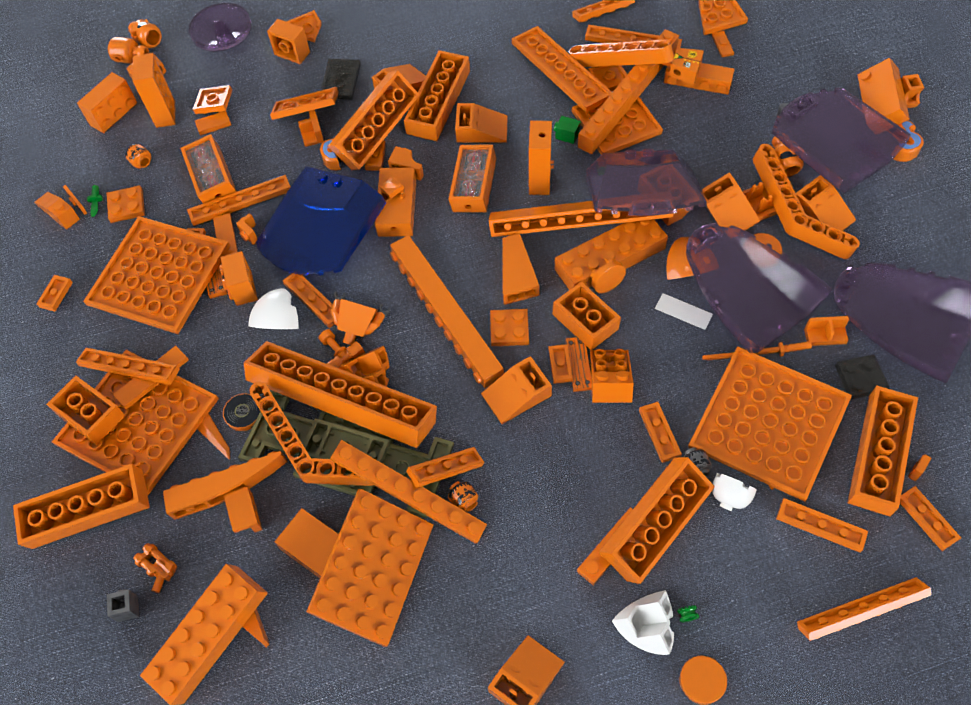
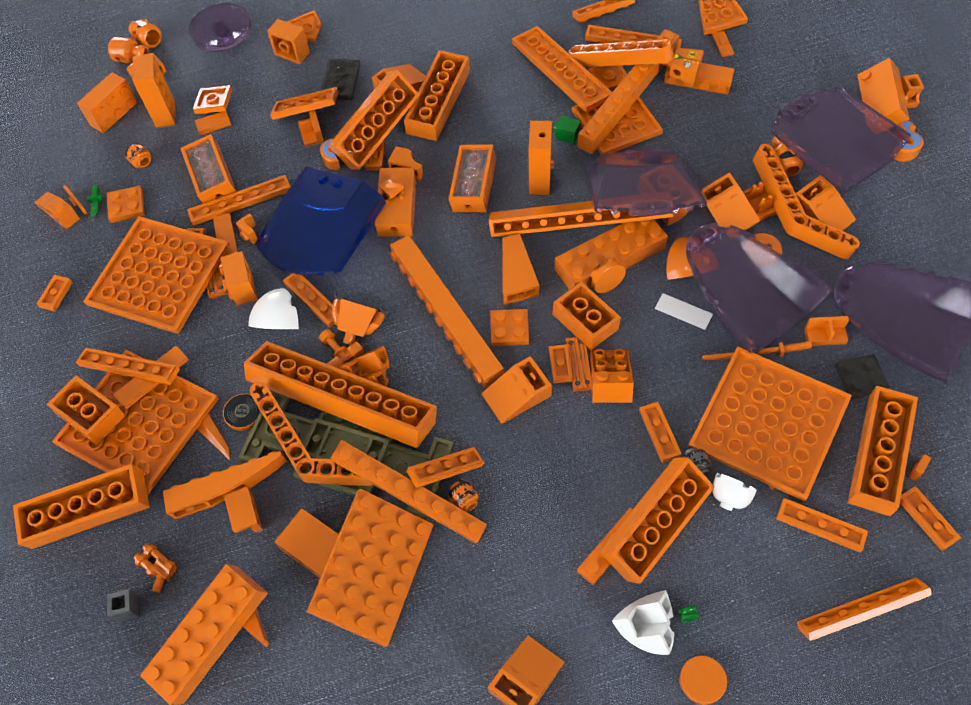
orange slope [455,103,508,143] -> none

